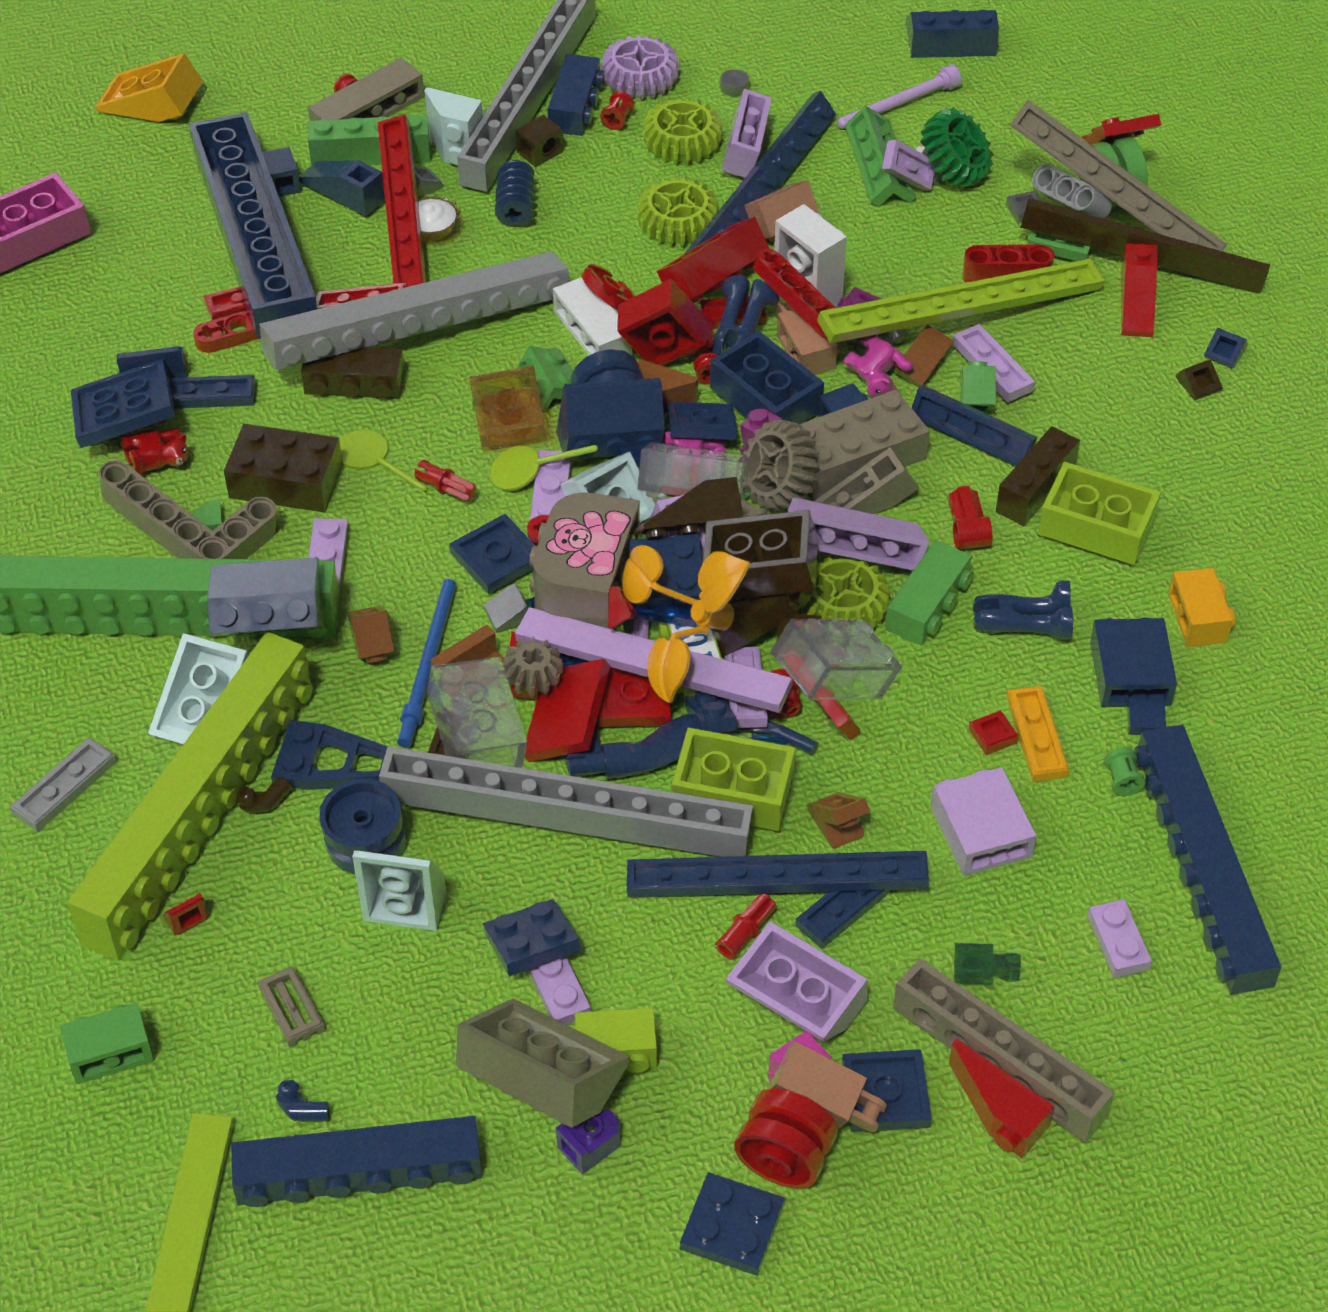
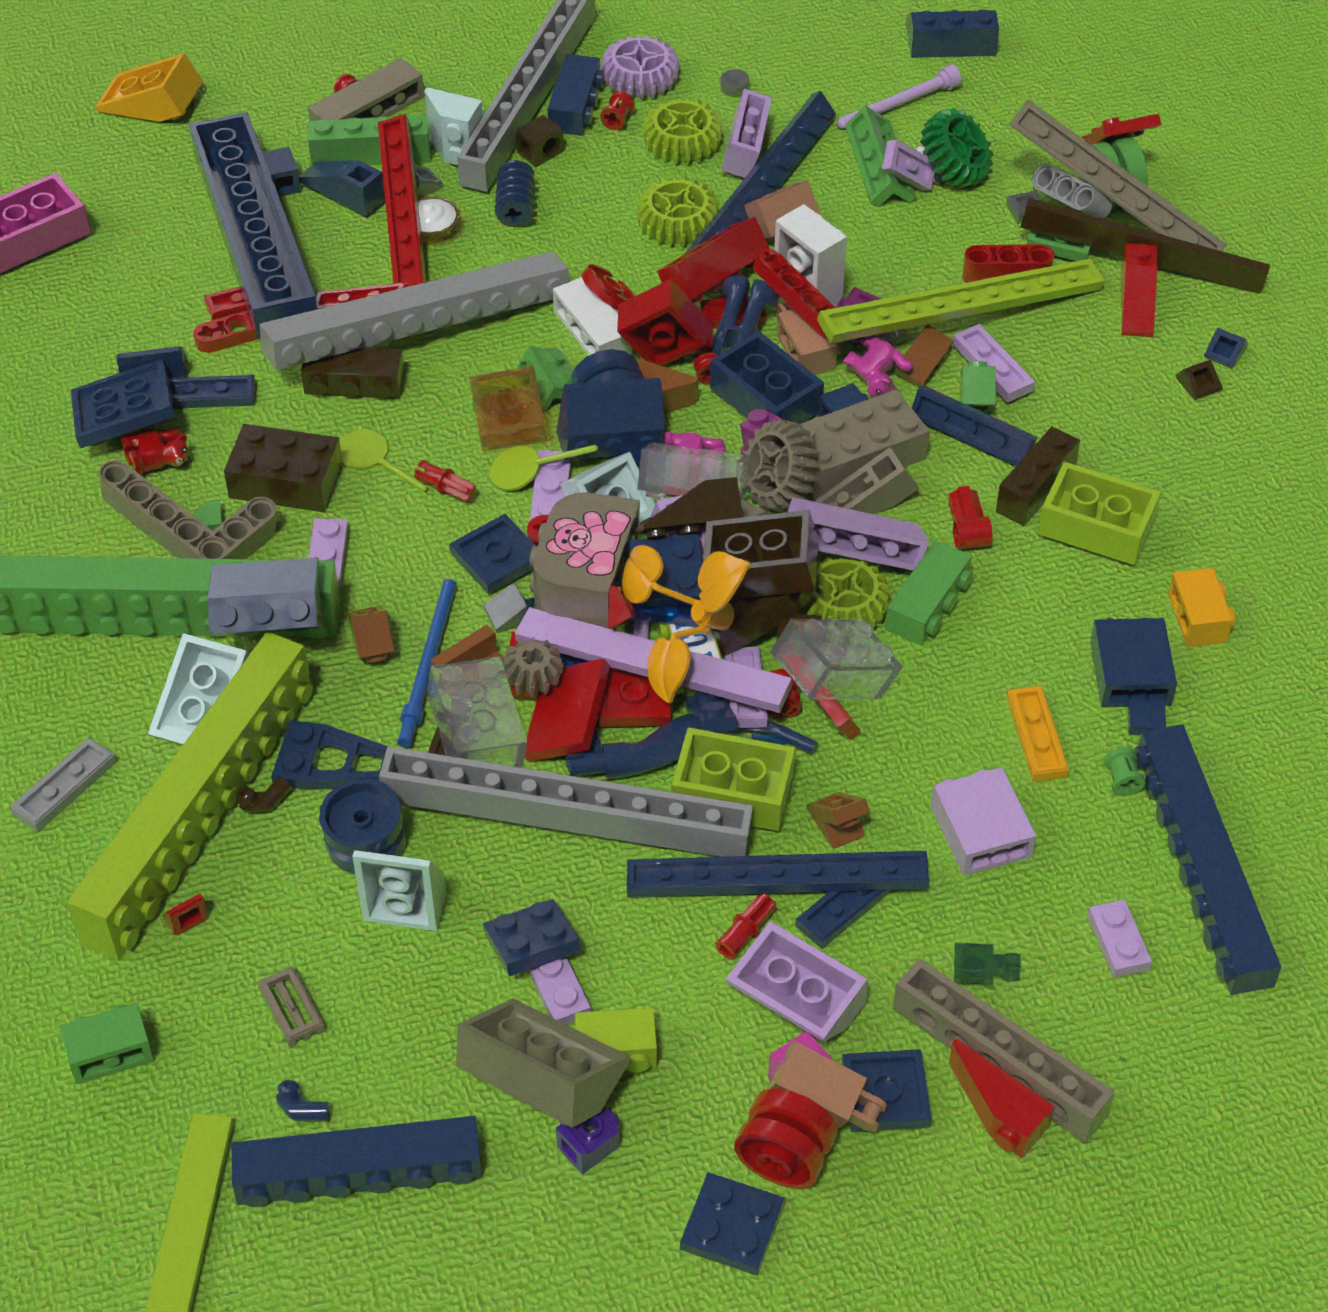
dark blue tile [667,401,737,440] -> none
red tile [968,710,1019,755] -> none
dark blue piece [973,580,1073,639] -> none

